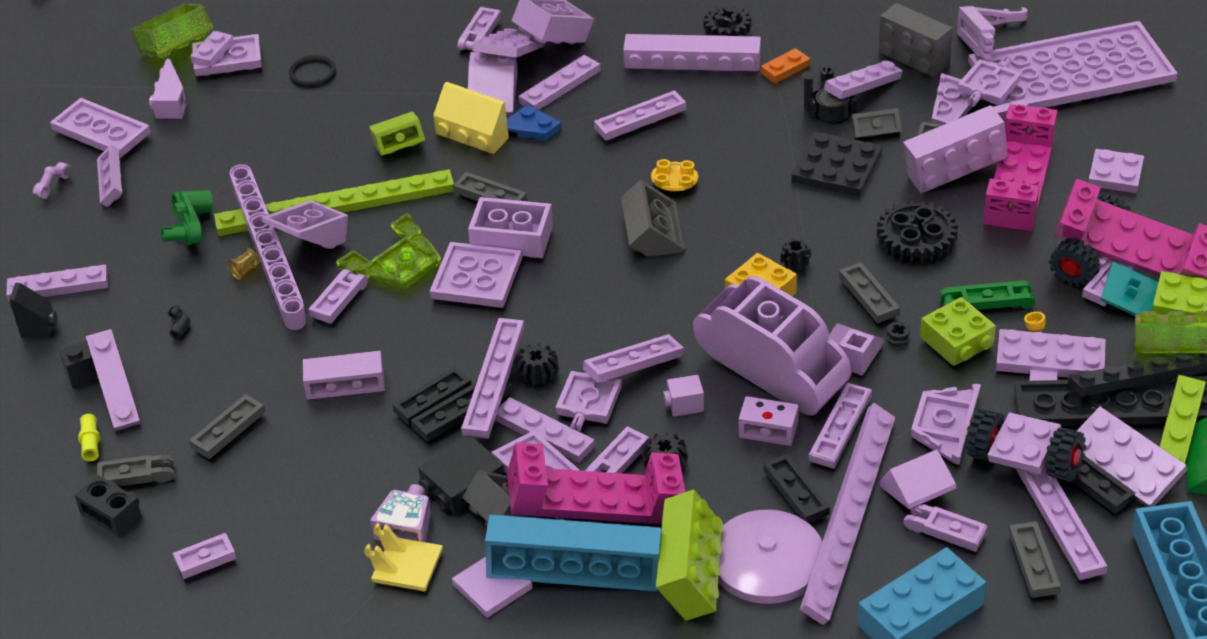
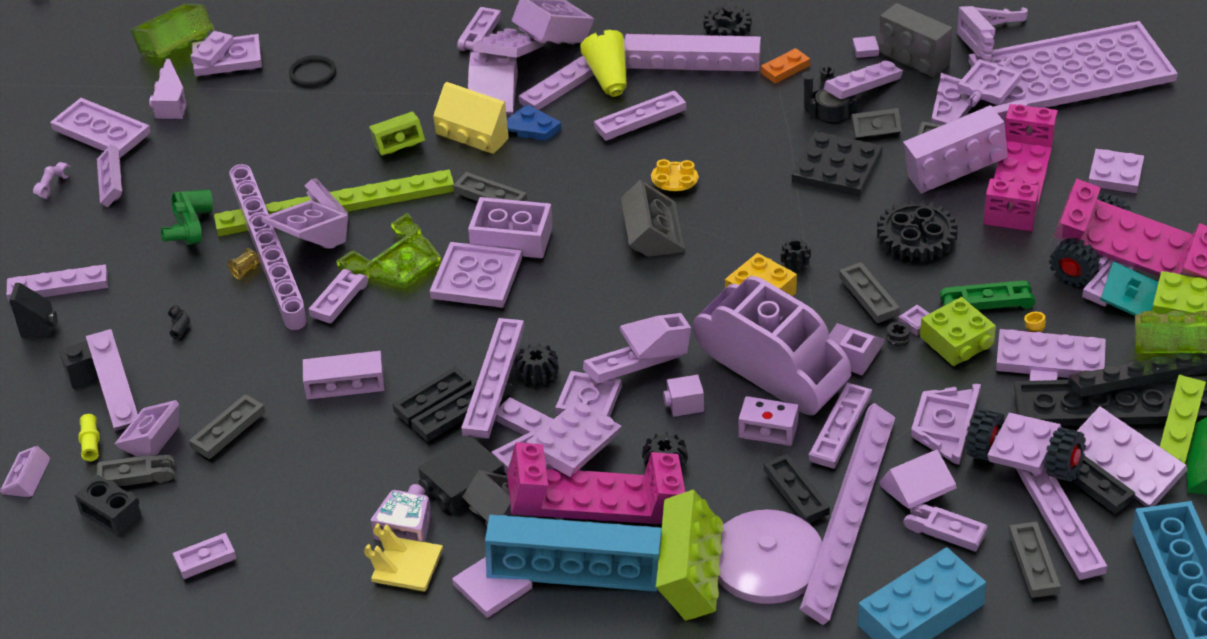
lavender plate [585,426,649,473] -> none
none -> lavender slope [0,446,50,497]
none -> lavender slope [115,400,179,457]
none -> lavender plate [305,178,349,215]
none -> lavender plate [526,401,622,477]
none -> neon yellow cone [580,30,627,97]
none -> lavender slope [620,313,691,360]
none -> lavender tile [853,36,879,58]
none -> lavender tile [899,305,930,336]

